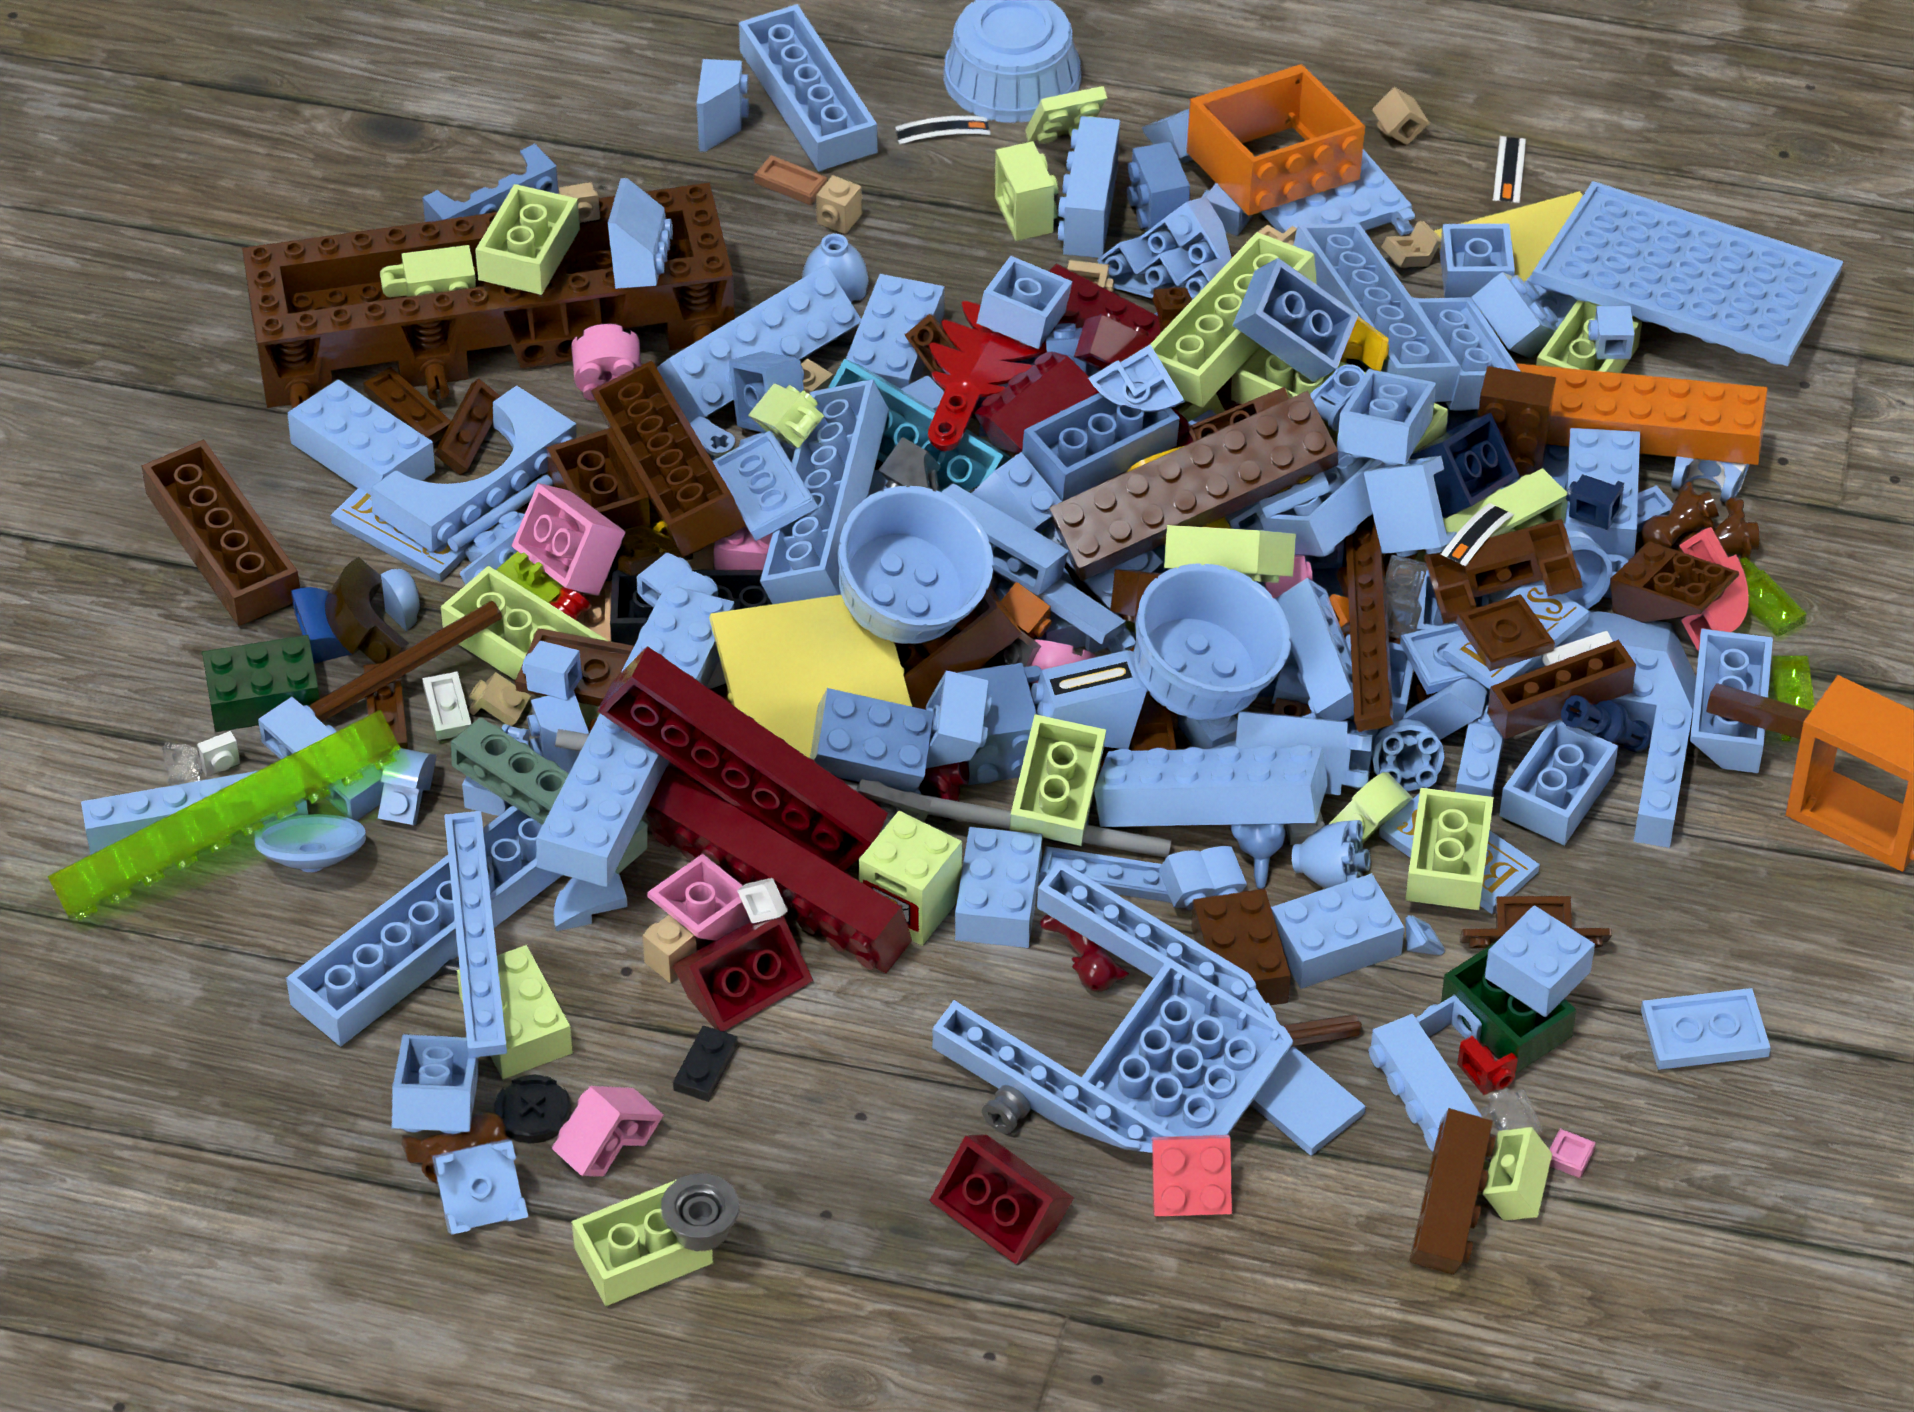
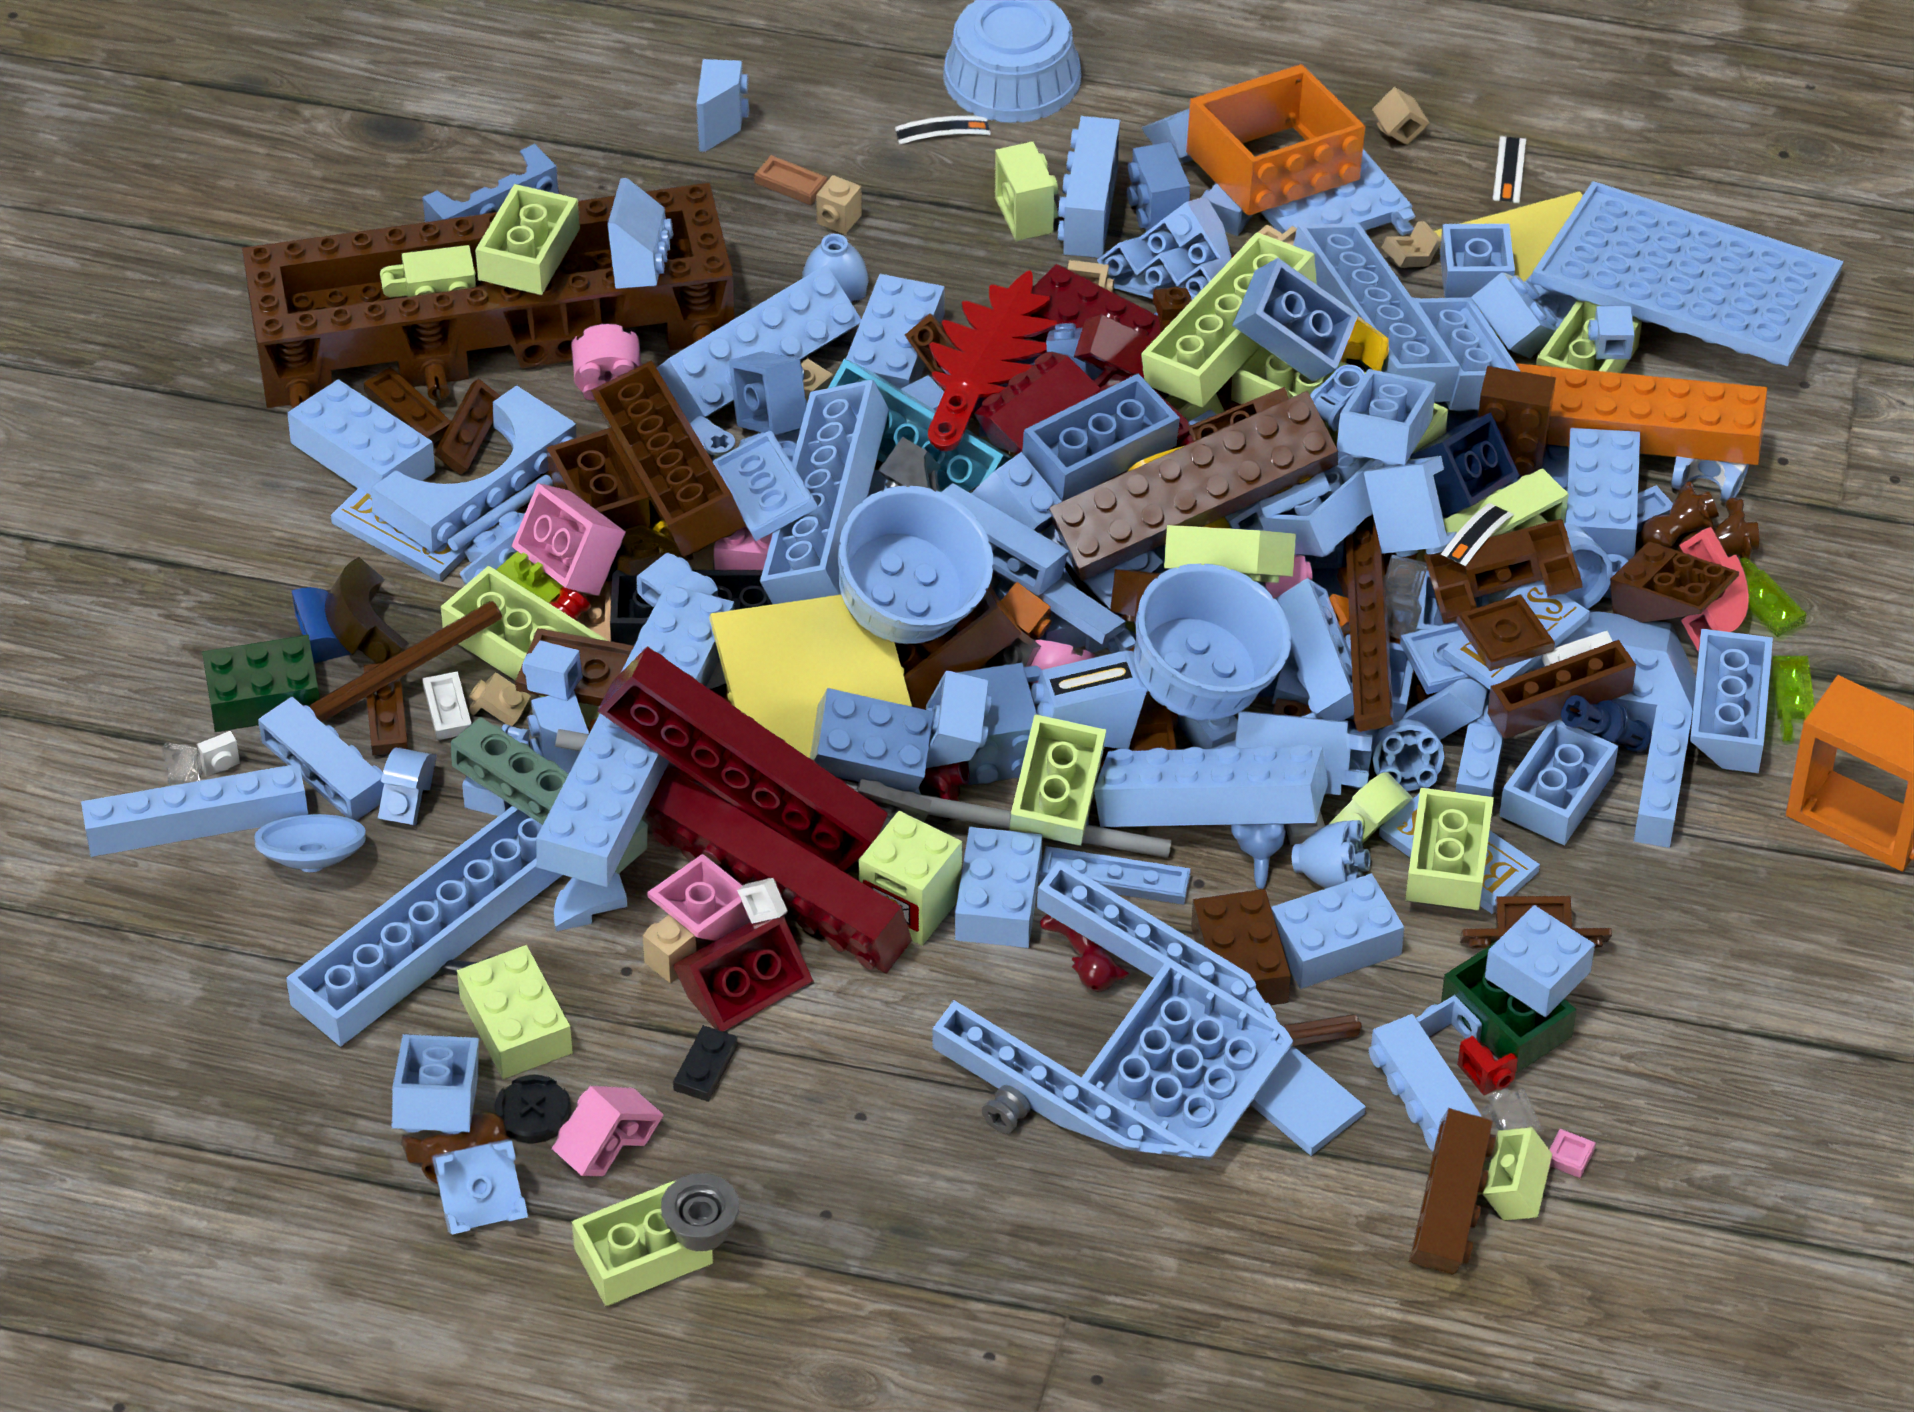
clear neon green brick [47,710,401,921] -> none
reddish brown brick [141,439,300,627] -> none
light blue brick [381,569,420,632] -> none
light blue plate [444,811,507,1058] -> none
tan bracket [559,182,600,223] -> none
light blue brick [739,4,877,171] -> none
yellowish green brick [748,383,824,448] -> none
dark red slope [929,1135,1074,1265] -> none
light blue brick [977,256,1073,349] -> none
yellowish green plate [1025,86,1107,143] -> none
light blue brick [1088,345,1185,412] -> none
coral plate [1152,1135,1232,1216] -> none
light blue brick [1159,846,1247,910] -> none
light blue slope [1405,915,1445,955] -> none
dark blue brick [1566,474,1624,530] -> none
light blue plate [1641,988,1770,1070] -> none
reddish brown slope [1706,683,1812,739] -> none

